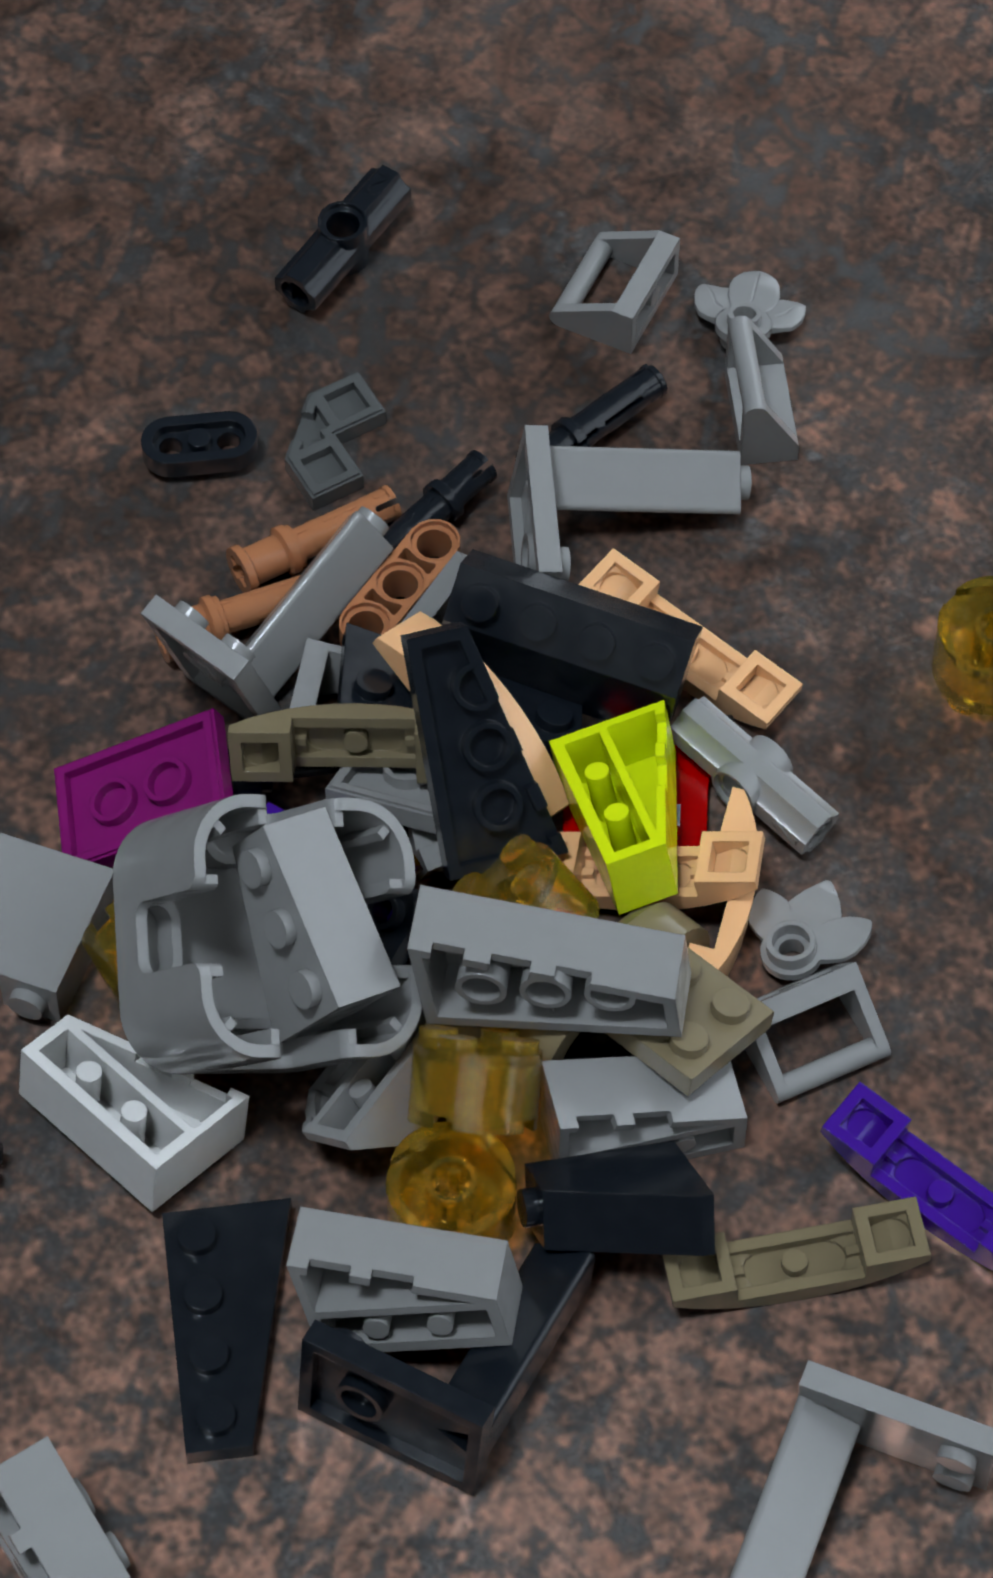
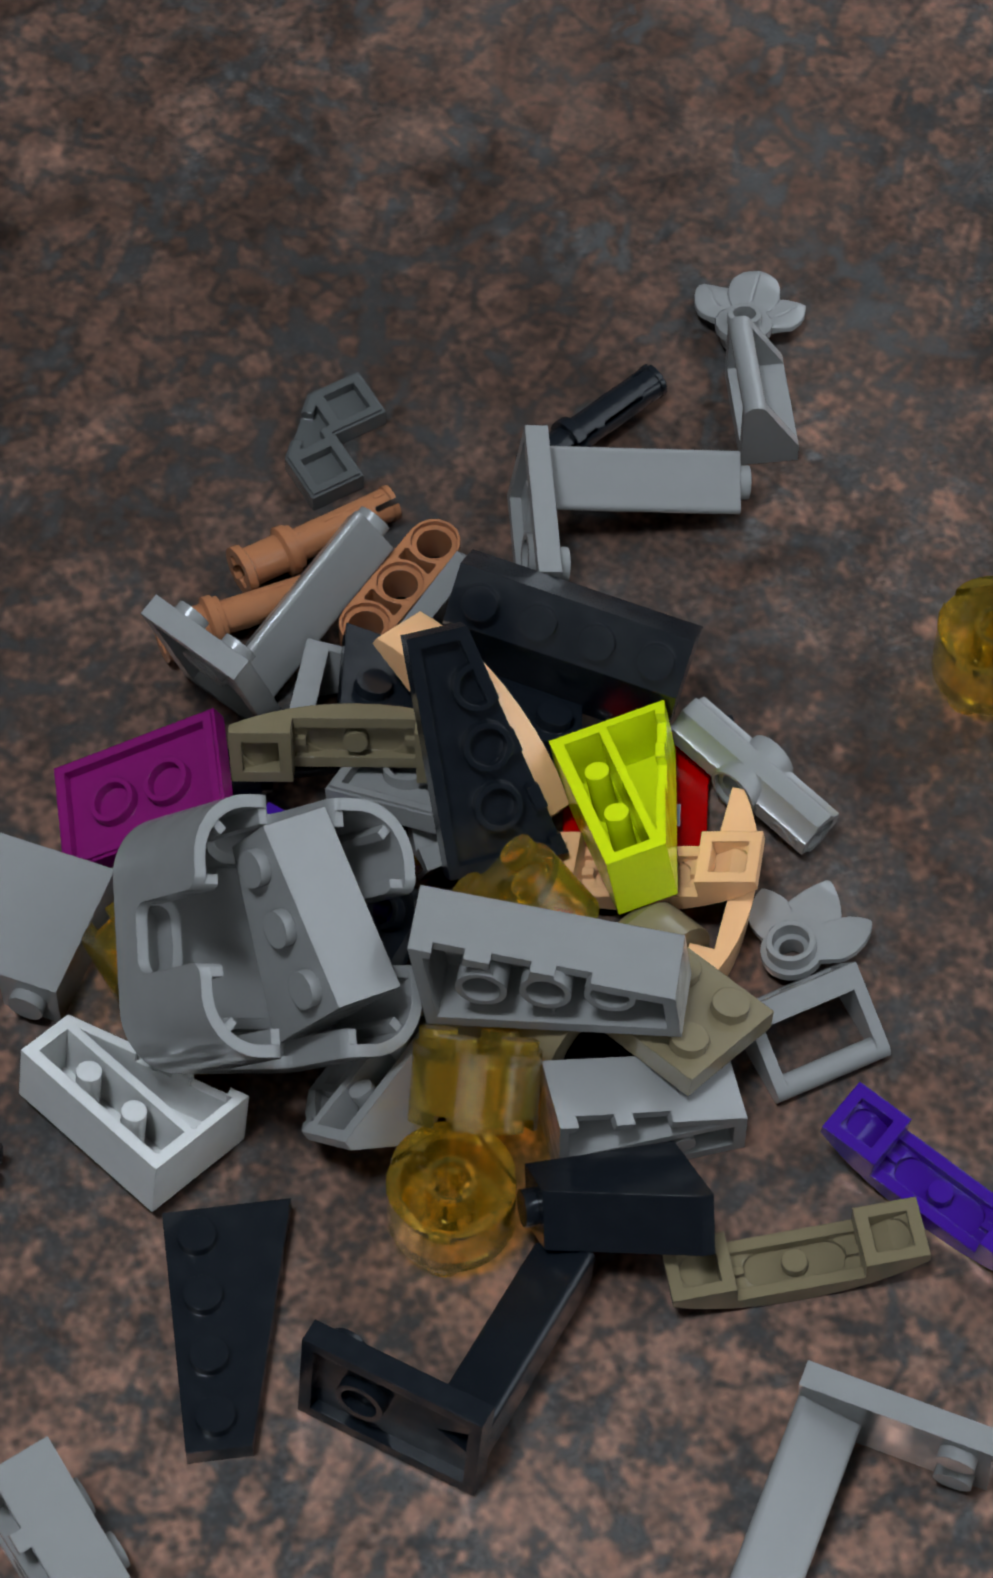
black plate [141,411,258,477] -> none
black piece [275,165,411,313] -> none
light grey wedge [286,1206,523,1352] -> none
black pin [376,450,497,571] -> none
light grey tile [549,230,680,354] -> none
light nougat slope [578,548,803,730] -> none

